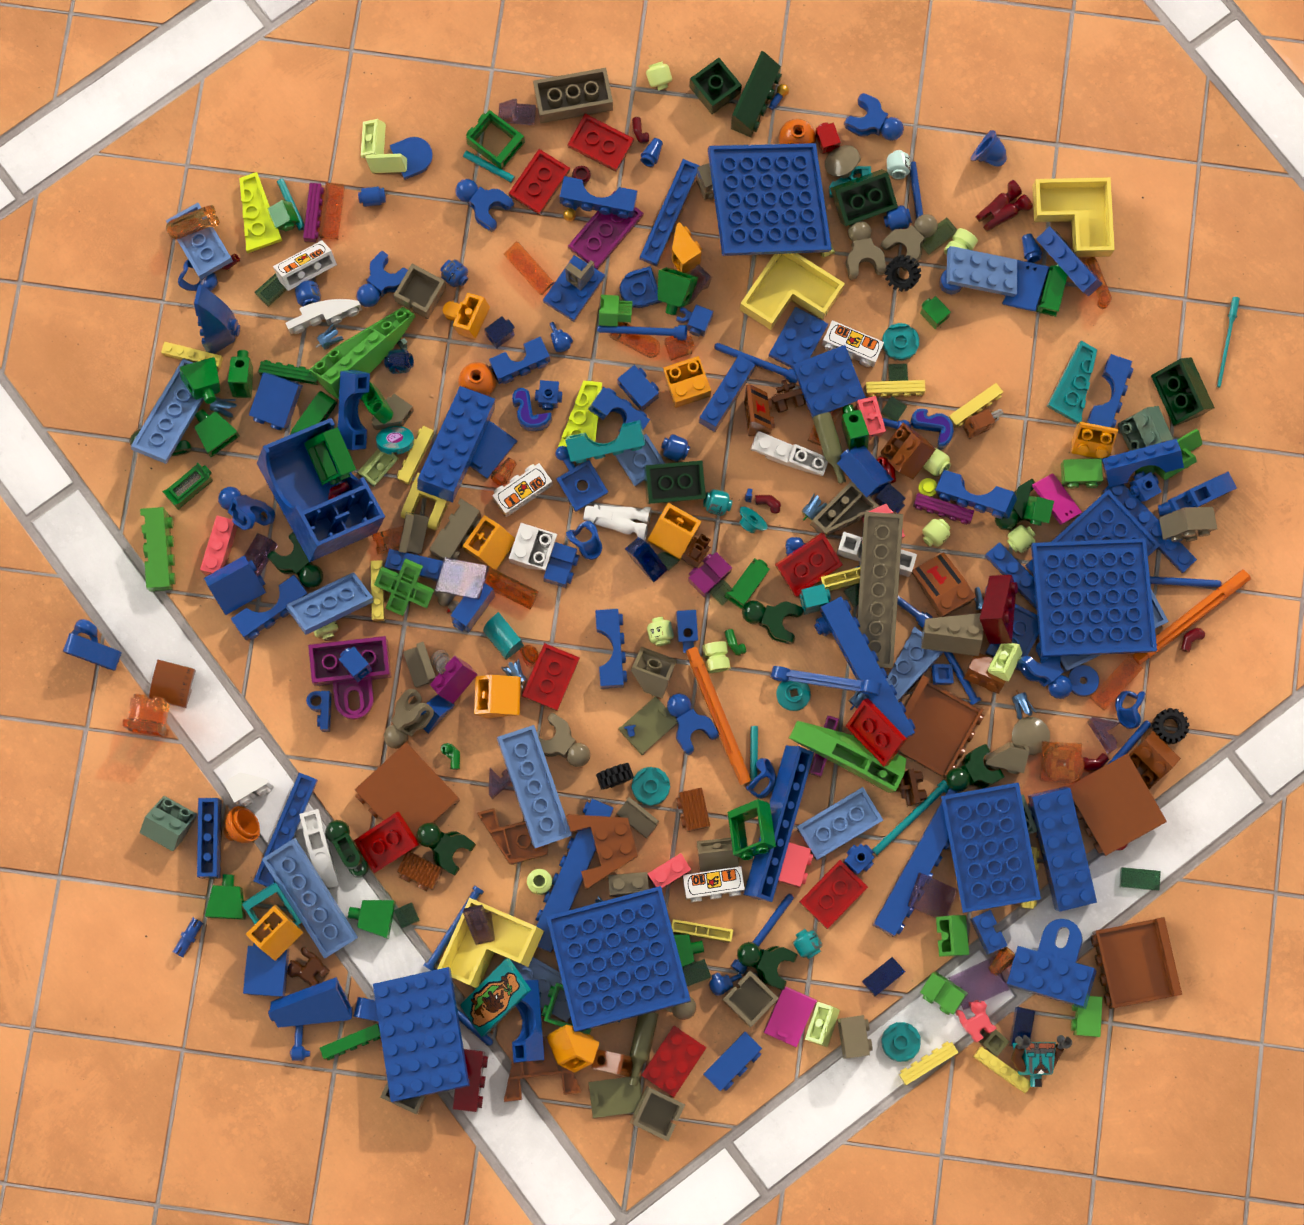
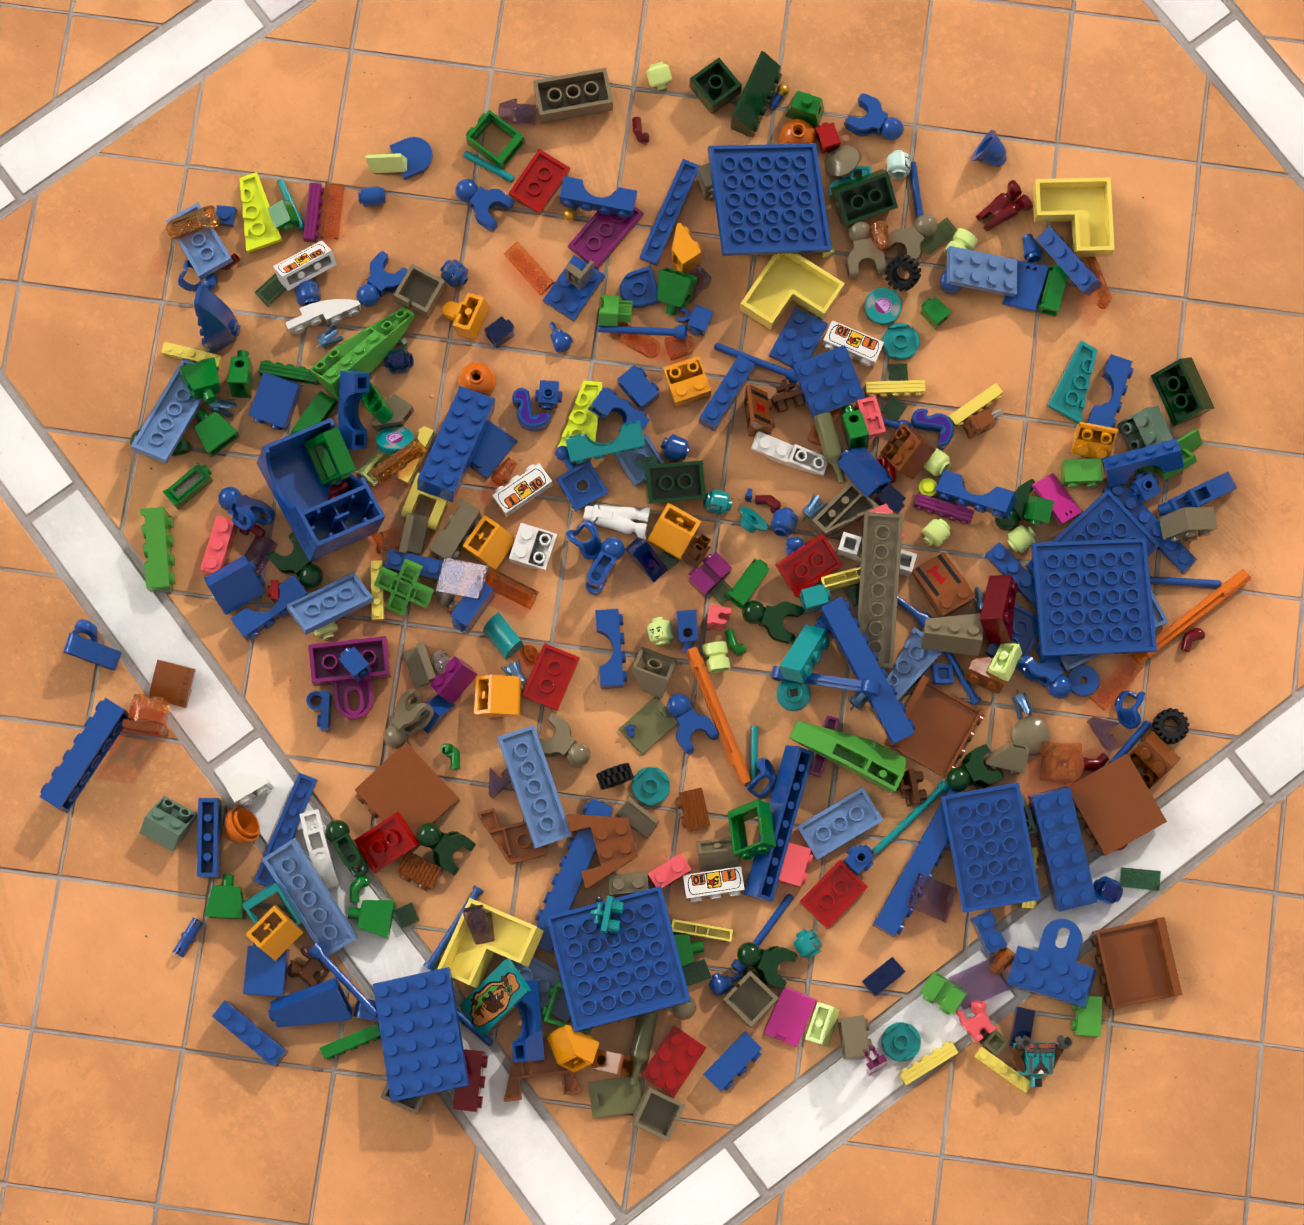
blue piece [290,1025,310,1061] -> none
yellowish green slope [361,119,386,158] -> none
blue arch [489,336,550,384] -> none
yellowish green head [527,869,552,895] -> none
blue brick [544,542,580,588] -> none
red plate [567,114,634,172] -> none
dark red plate [572,166,591,184] -> none
blue cone [640,138,663,167] -> none
red plate [846,698,907,767] -> none
blue head [883,205,912,231] -> none
bright green brick [936,915,969,957] -> none
teal piece [1217,297,1240,388] -> none
none -> blue brick [39,698,132,813]
none -> blue brick [212,1001,288,1067]
none -> blue plate [214,205,237,227]
none -> dark red arm [239,522,266,539]
none -> red plate [267,580,281,602]
none -> blue piece [308,942,377,1017]
none -> green arm [349,876,369,903]
none -> clear orange plate [370,438,427,483]
none -> blue piece [586,537,625,595]
none -> teal hips [590,896,624,935]
none -> clear green tile [635,456,657,467]
none -> coral hinge [706,604,731,631]
none -> blue head [771,507,798,537]
none -> teal brick [780,624,830,684]
none -> green torso [785,91,824,127]
none -> magenta arm [863,1045,887,1076]
none -> teal tile [864,288,902,325]
none -> clear orange cone [870,221,889,250]
none -> clear blue head [1093,876,1123,905]

